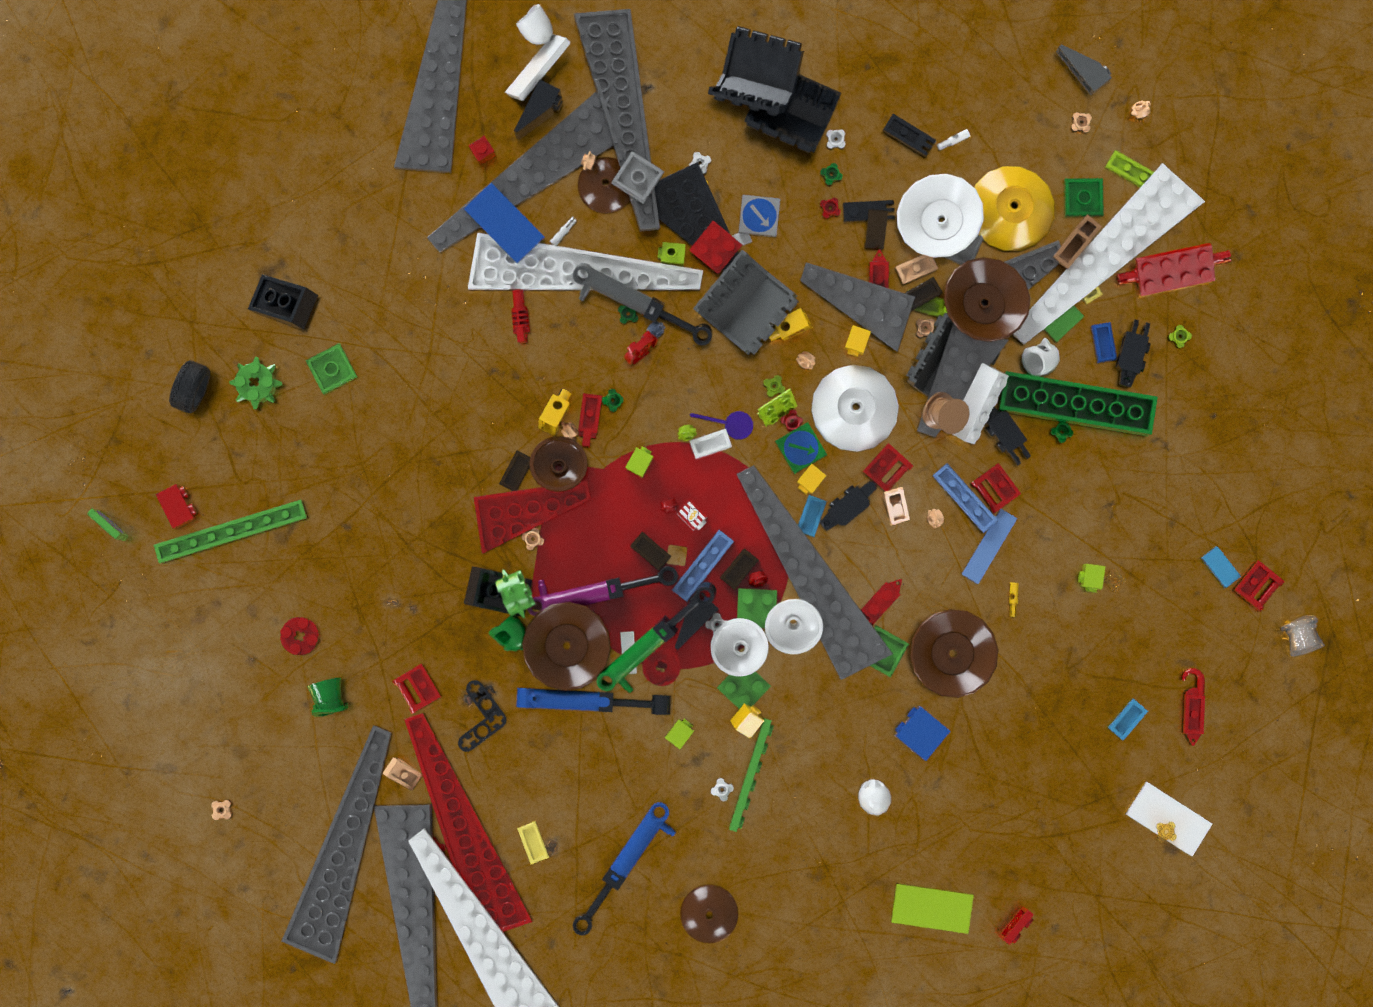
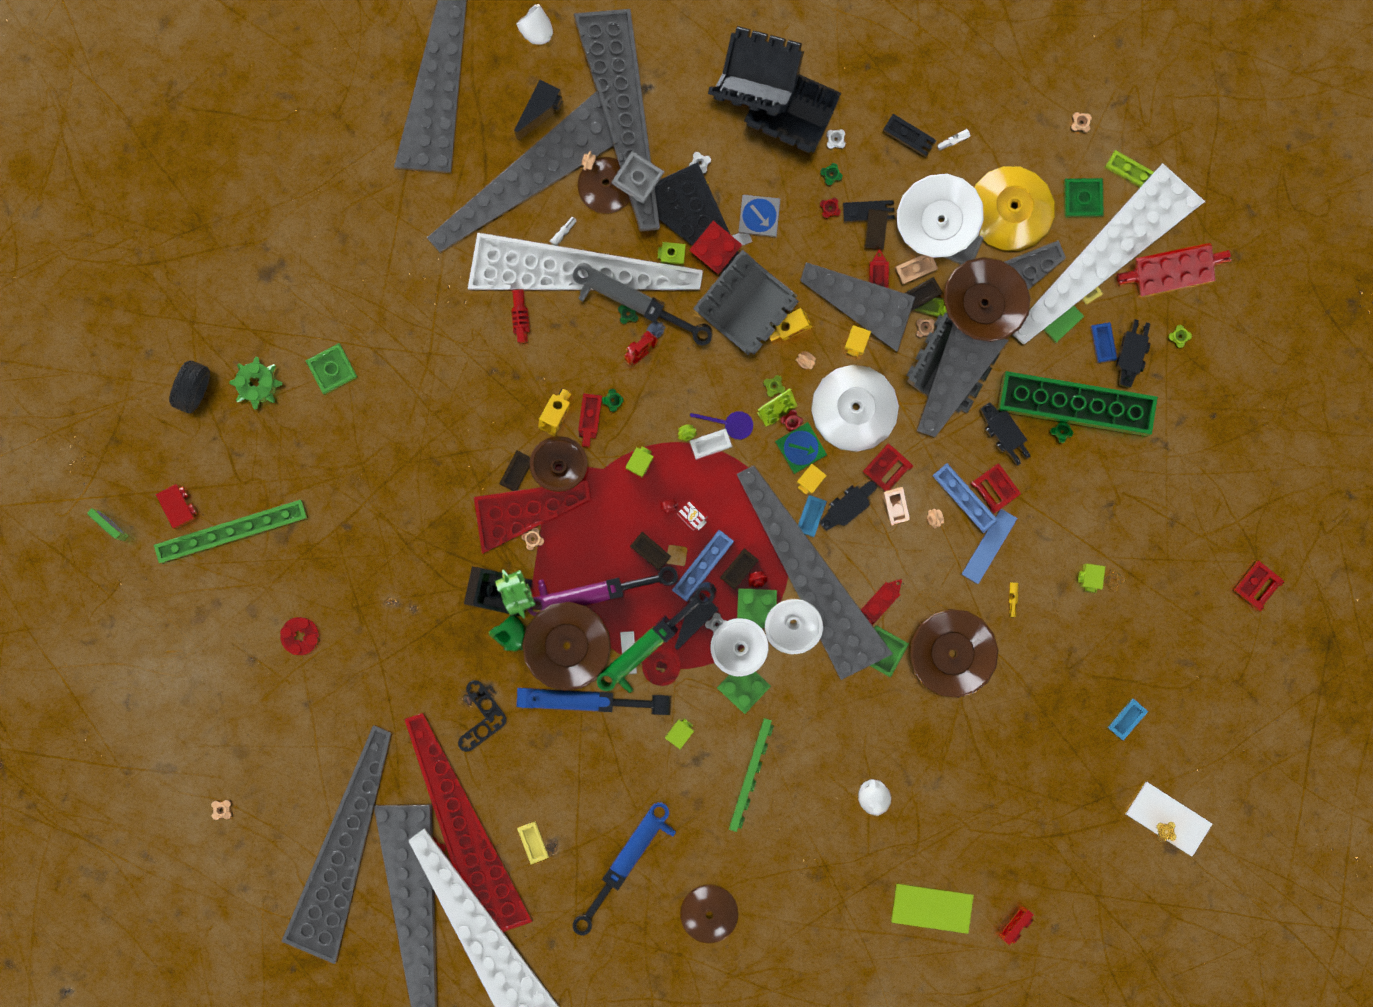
black slope [248,274,318,330] -> none
green hat [307,678,349,717] -> none
light nougat slope [383,757,422,791] -> none
red plate [392,663,442,714] -> none
blue tile [464,183,545,264] -> none
red brick [468,136,496,166] -> none
white tile [505,34,571,101] -> none
light nougat plate [561,422,578,441] -> none
white plate [711,778,734,801] -> none
yellow brick [730,703,764,738] -> none
blue piece [894,706,950,761] -> none
medium nougat hat [922,392,970,434] -> none
white brick [953,363,1009,444] -> none
white piece [1022,338,1060,377] -> none
medium nougat slope [1053,214,1102,269] -> none
dark grey slope [1056,45,1112,95] -> none
light nougat plate [1131,101,1150,118] -> none
red plate [1182,668,1205,746] -> none
dark azure tile [1201,546,1241,588] -> none
clear hat [1281,615,1325,656] -> none

